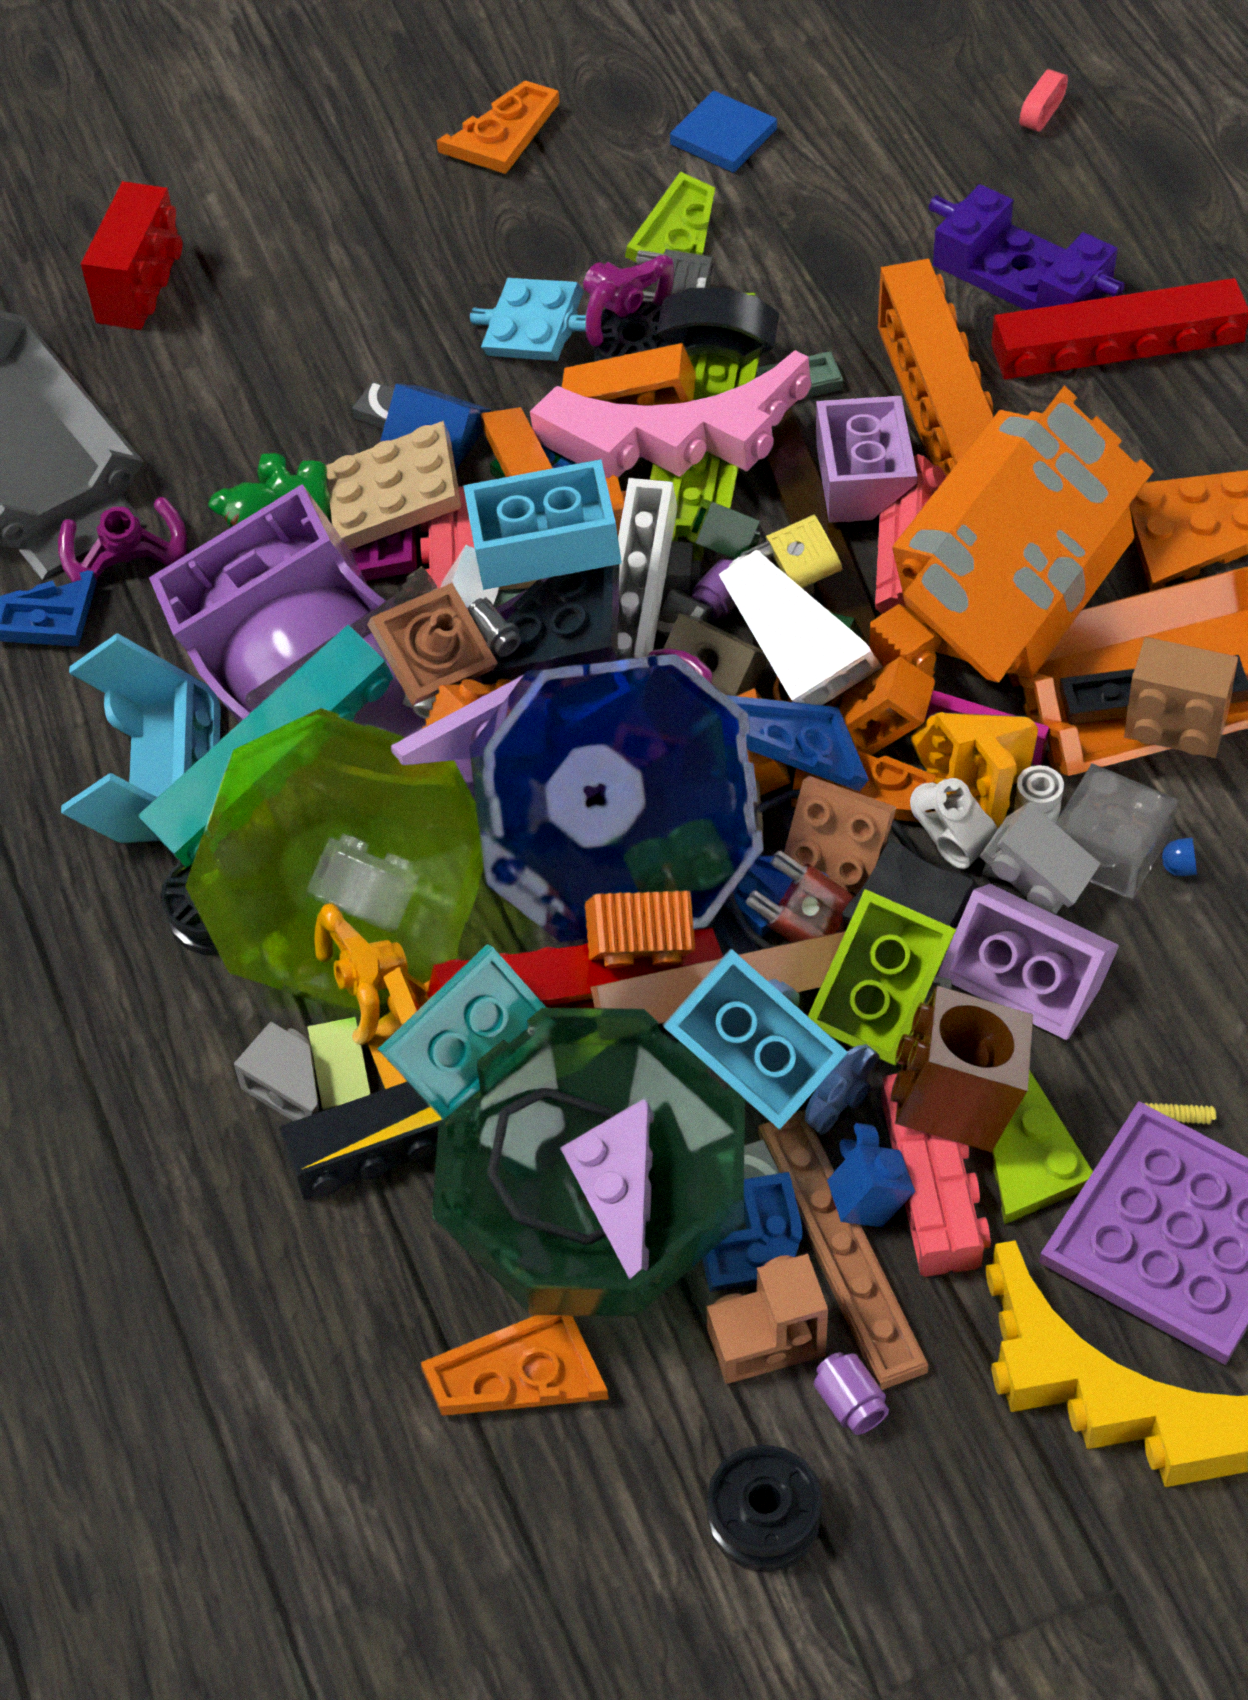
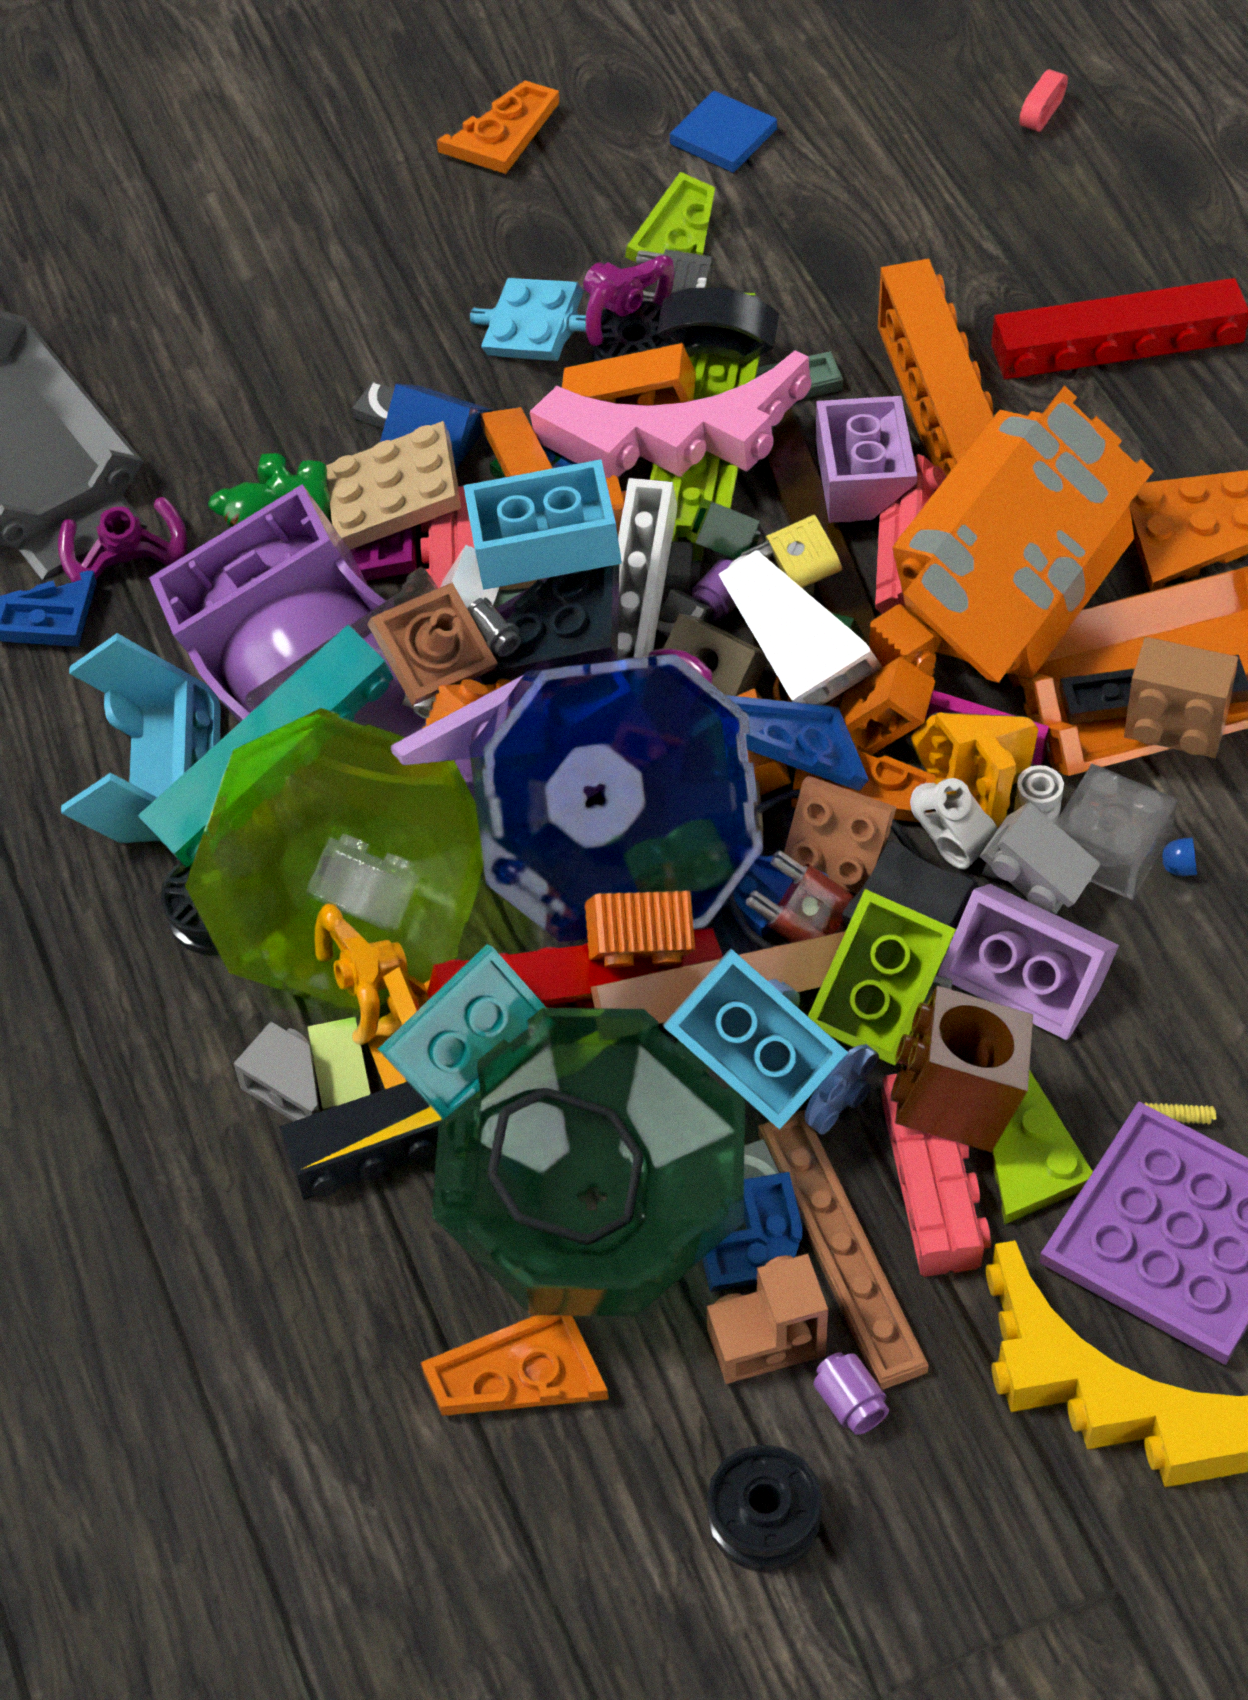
red brick [81,181,183,330] -> none
lavender wing [560,1098,654,1289] -> none
blue brick [827,1123,915,1227] -> none
dark purple brick [929,184,1125,310] -> none

